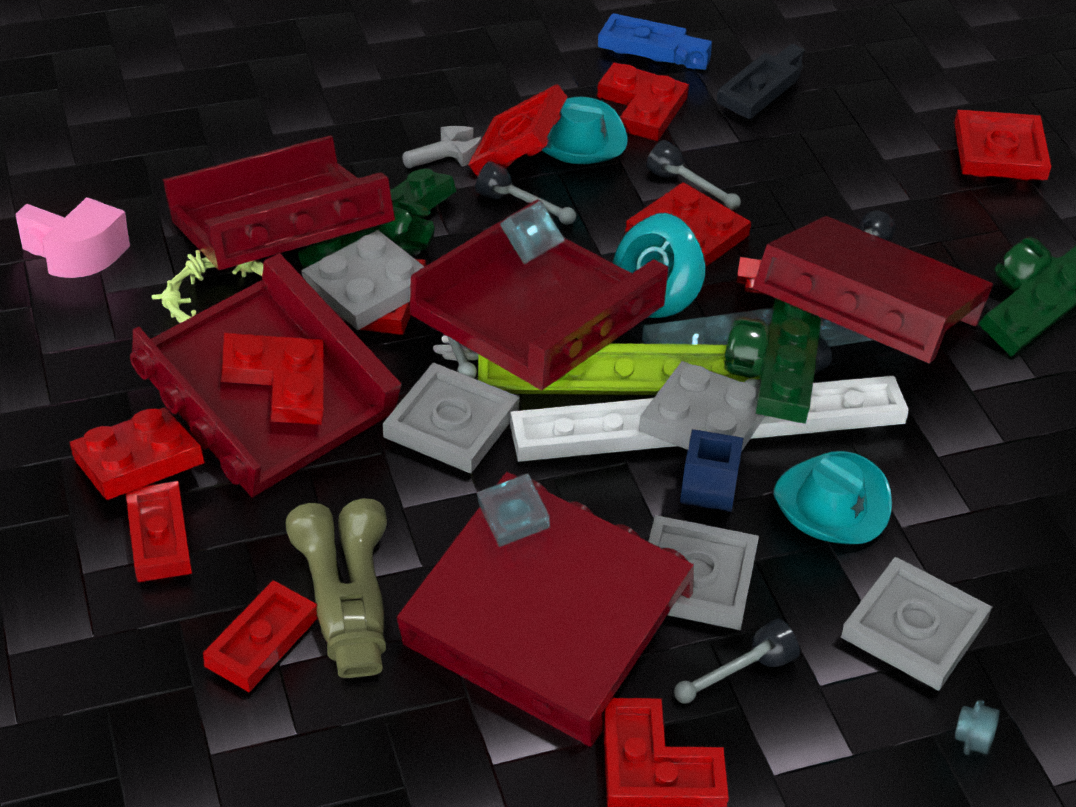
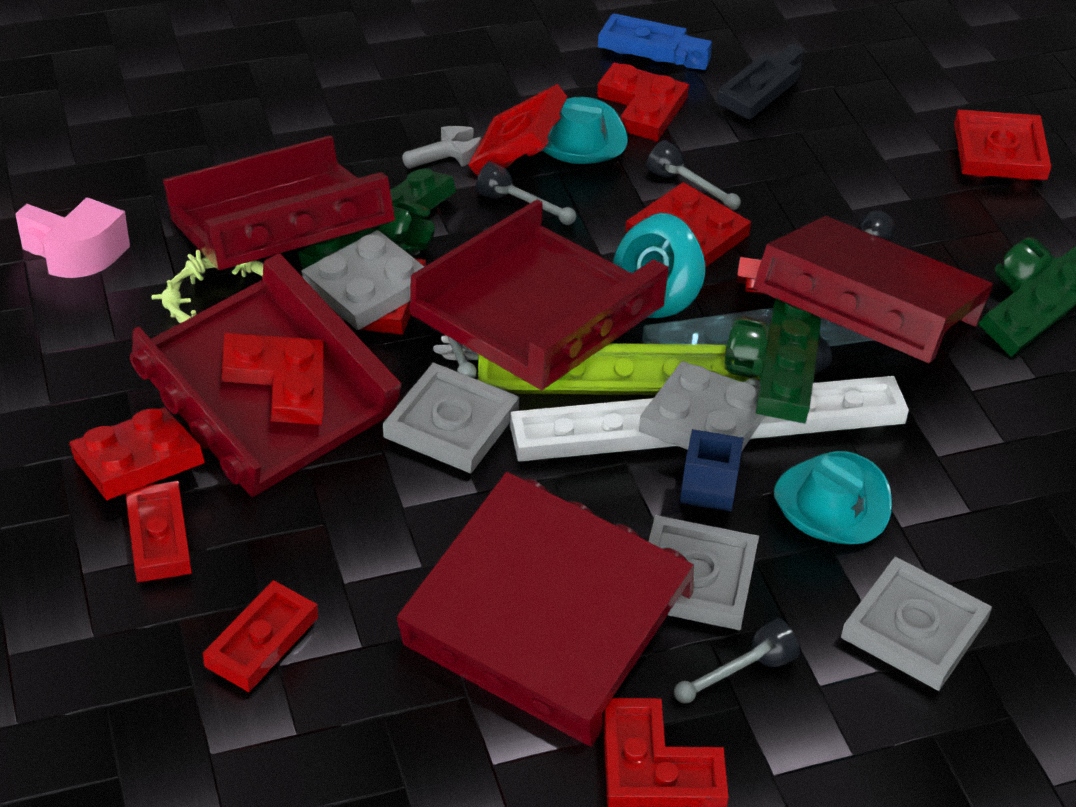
olive piece [285,498,387,678] -> none
clear light blue plate [477,474,550,547] -> none
clear light blue plate [500,200,565,264] -> none
clear light blue plate [955,700,1000,755] -> none

